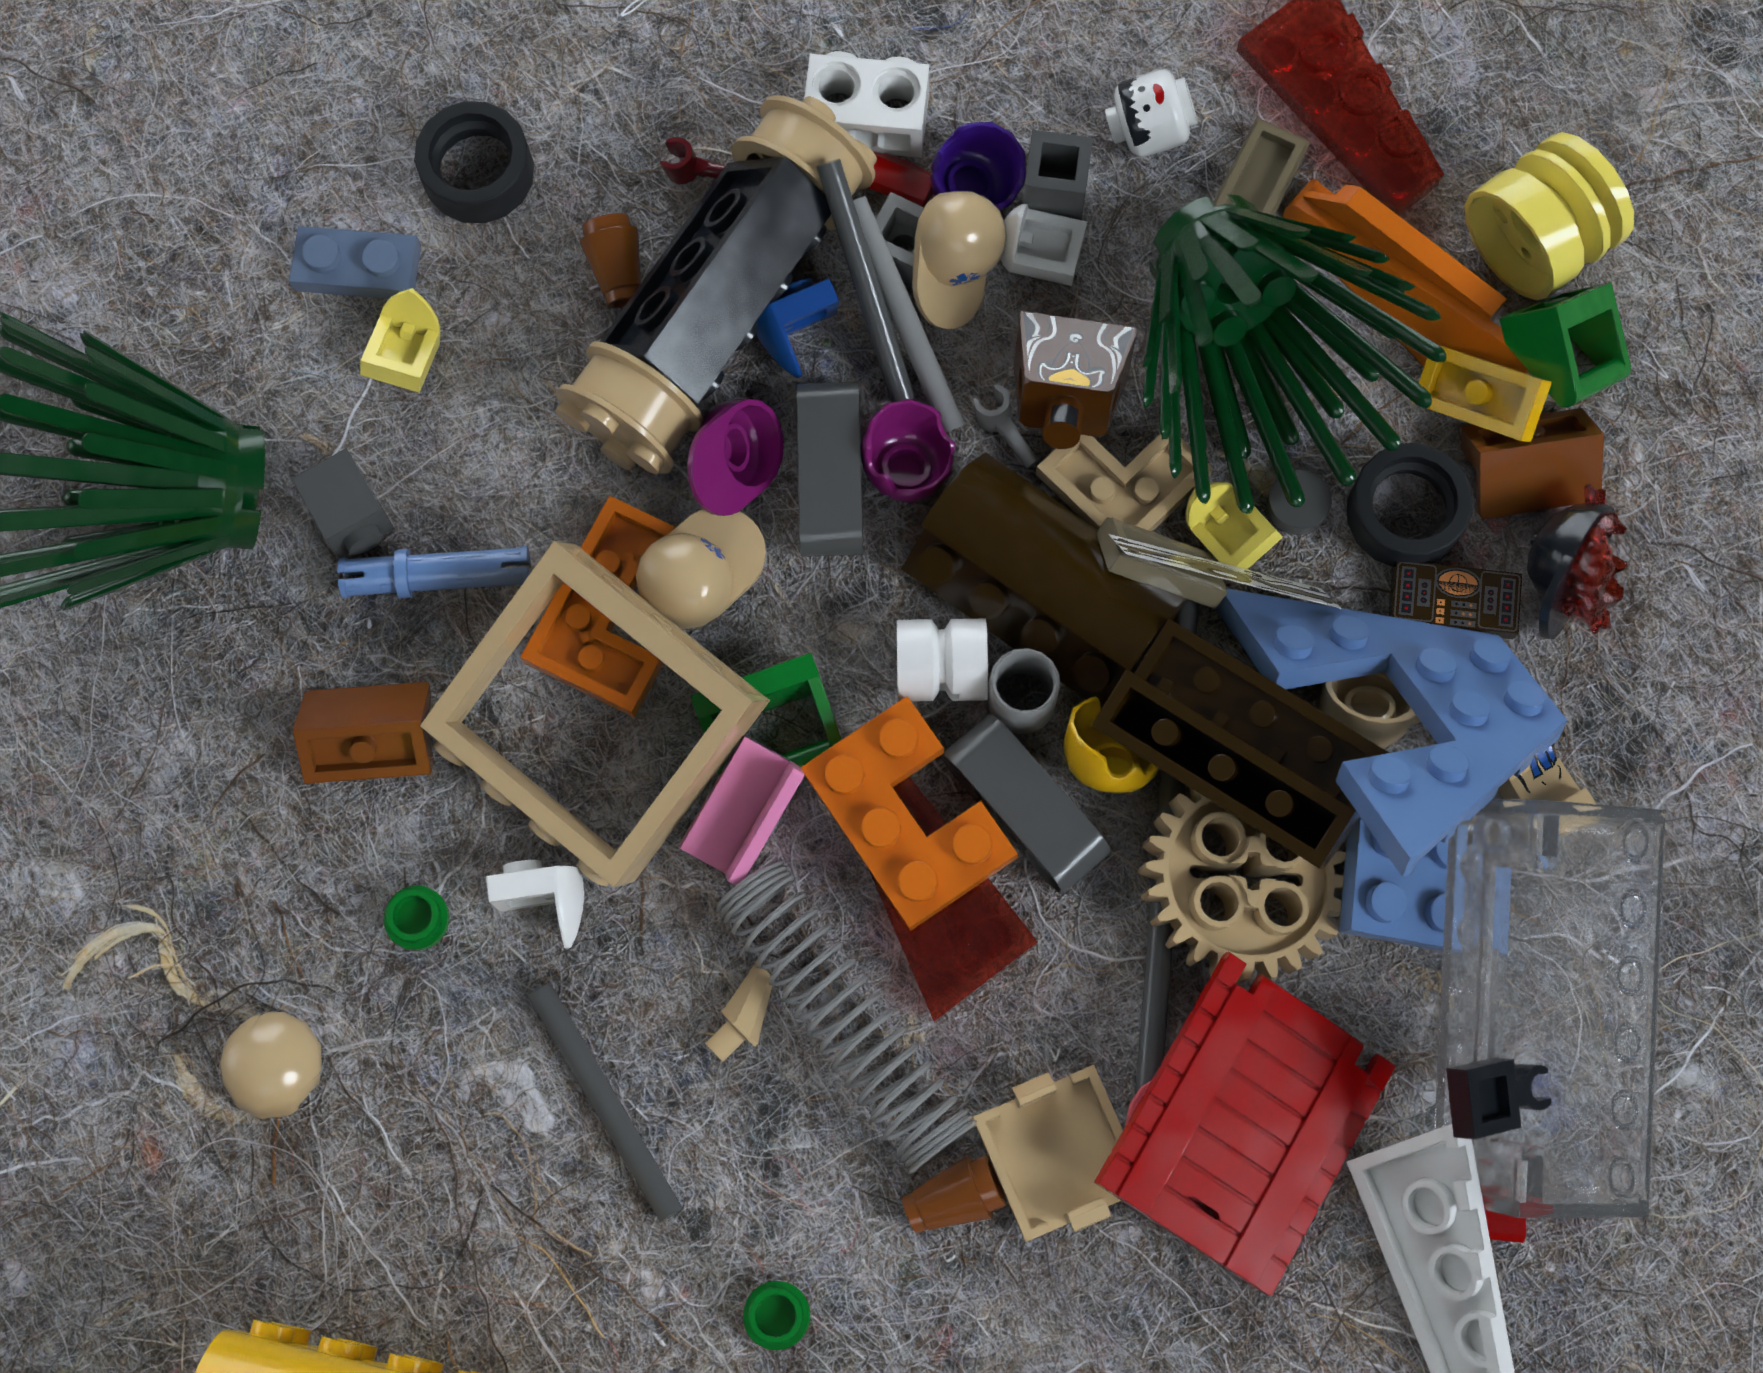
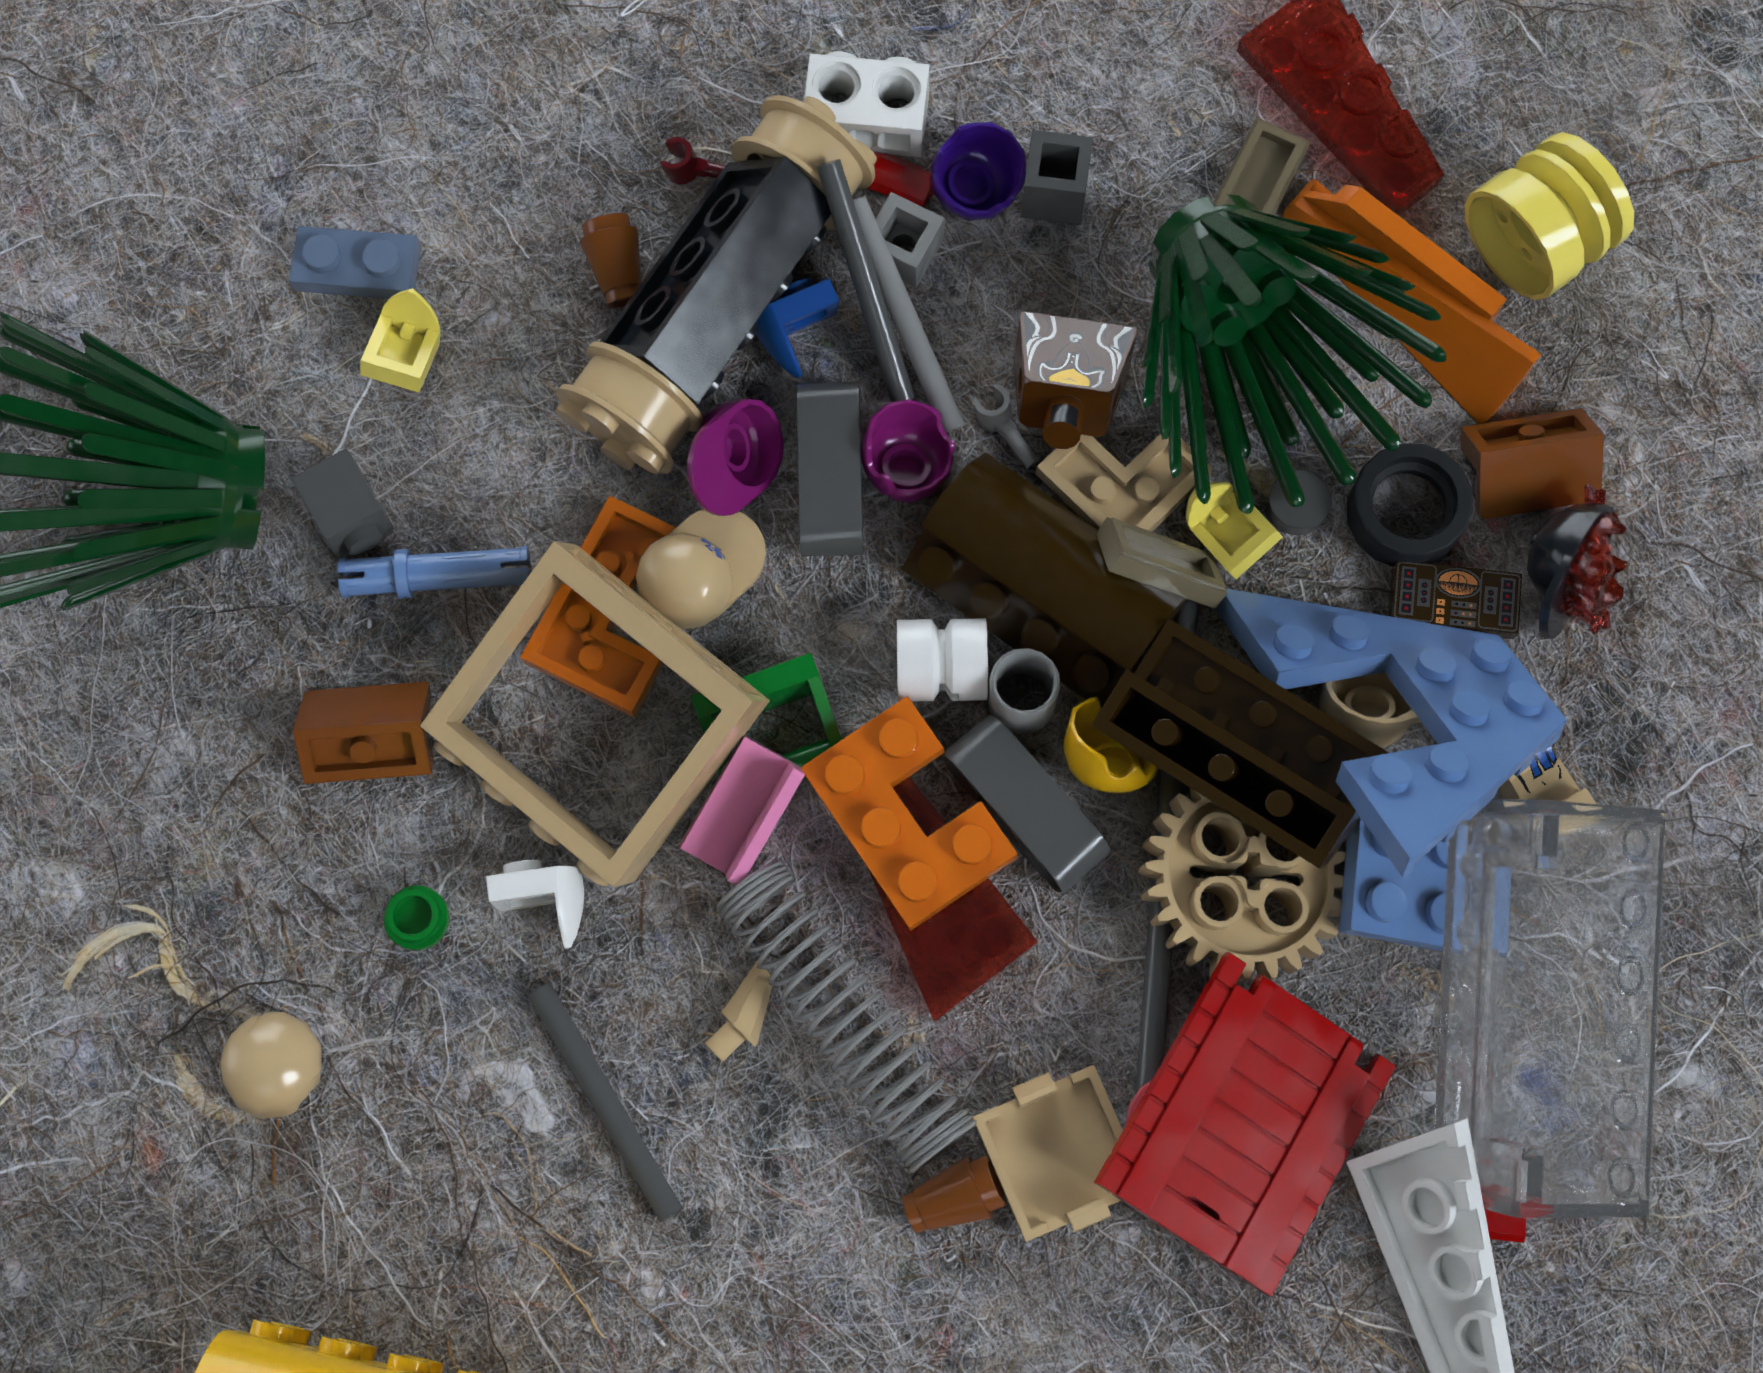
black tyre [414,101,534,223] -> none
green plate [743,1281,811,1350] -> none
tan cap [912,191,1006,329] -> none
white plate [1000,204,1087,286] -> none
white head [1105,68,1198,158] -> none
sticker [1108,534,1342,609] -> none
yellow plate [1412,346,1552,442] -> none
black plate [1446,1058,1552,1139] -> none
green tile [1499,282,1631,408] -> none

